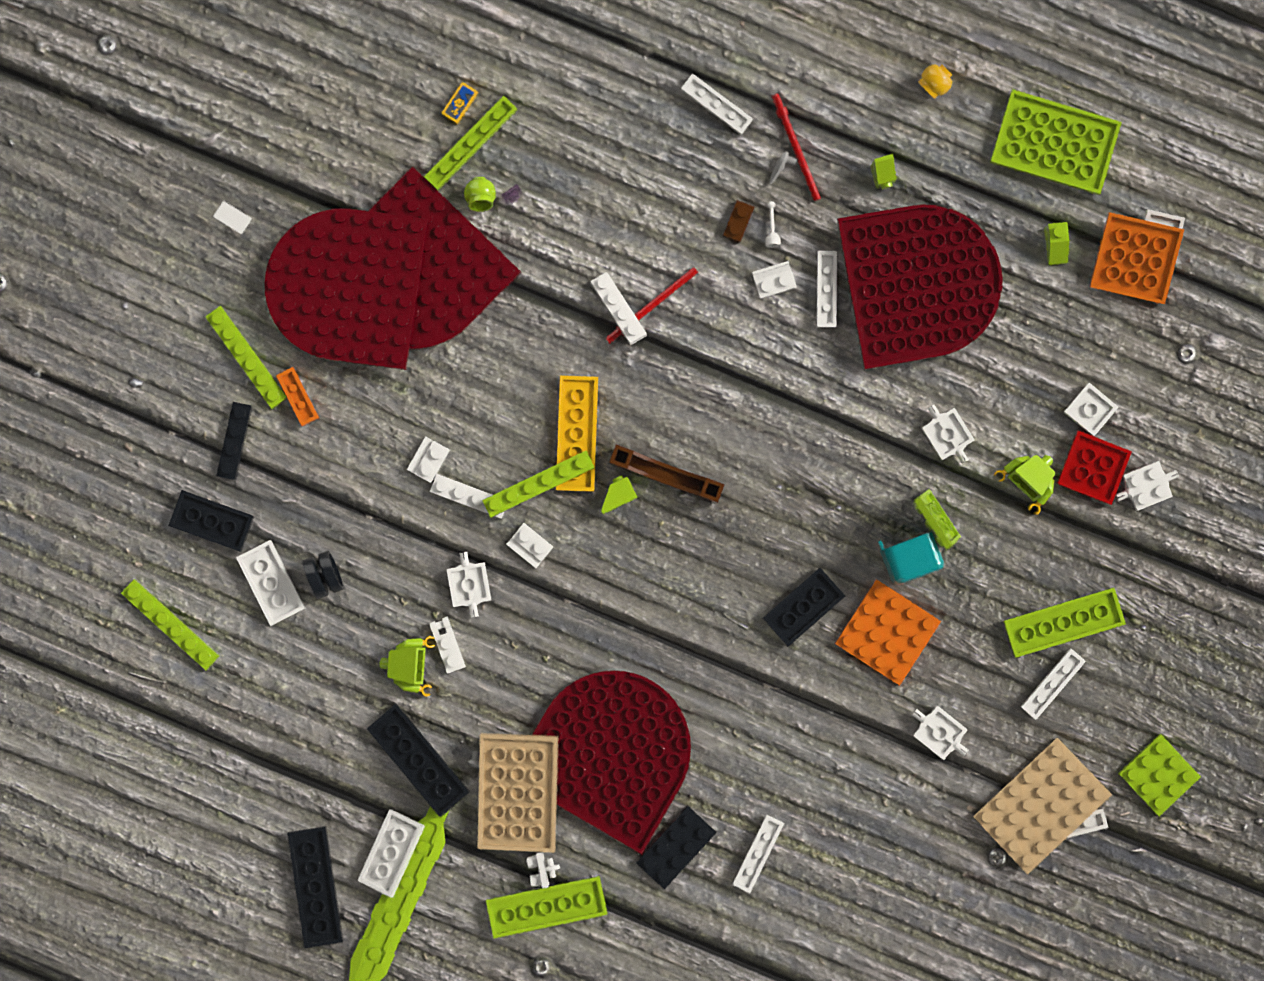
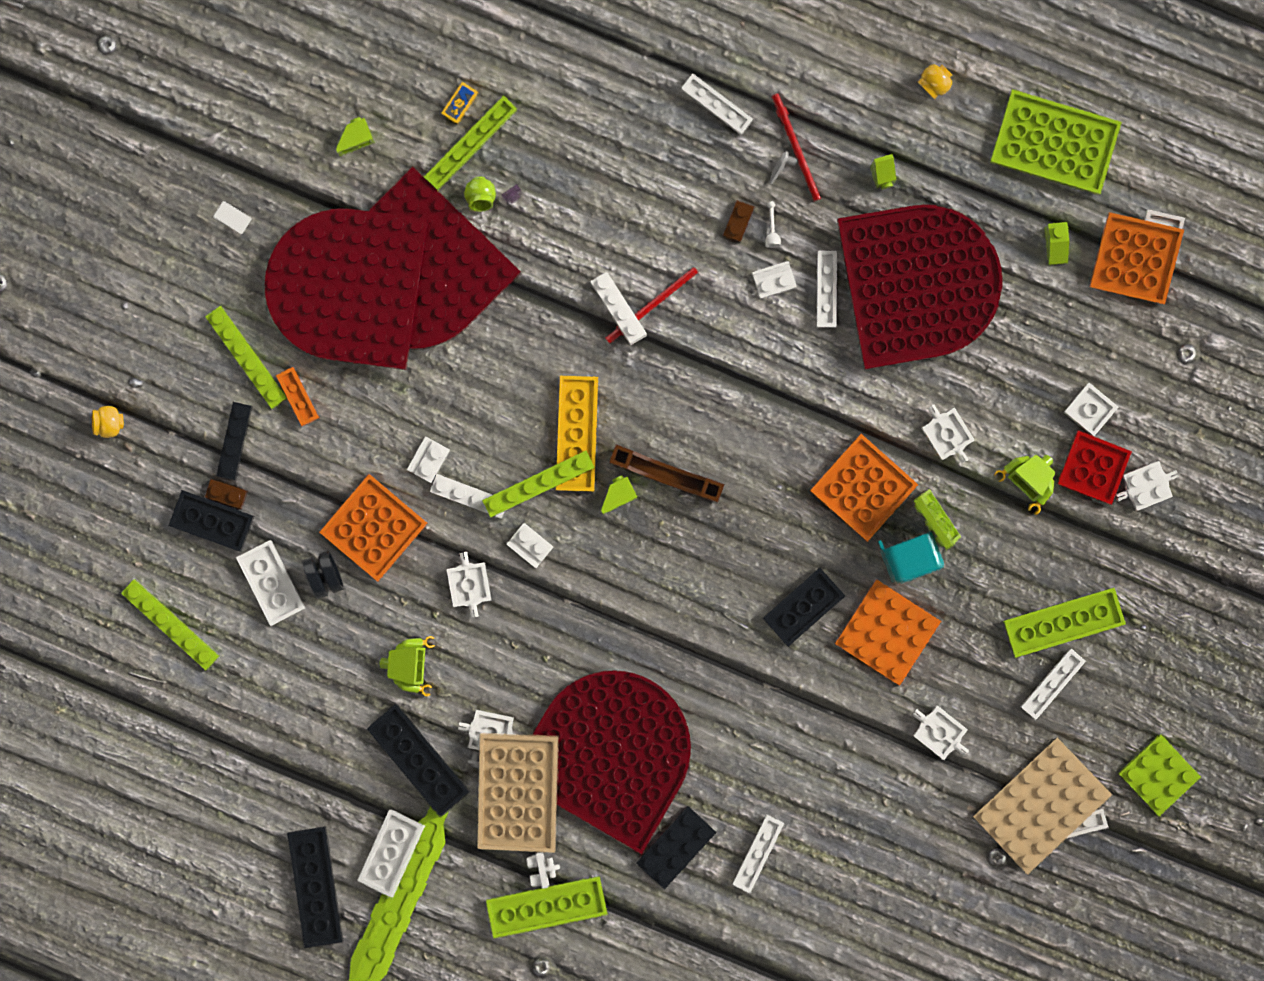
white plate [429,616,466,674] -> none
none -> yellow piece [91,406,124,438]
none -> reddish brown plate [205,479,248,509]
none -> orange plate [319,474,428,582]
none -> lime slope [336,117,375,156]
none -> white plate [458,710,518,750]
none -> orange plate [810,434,918,542]

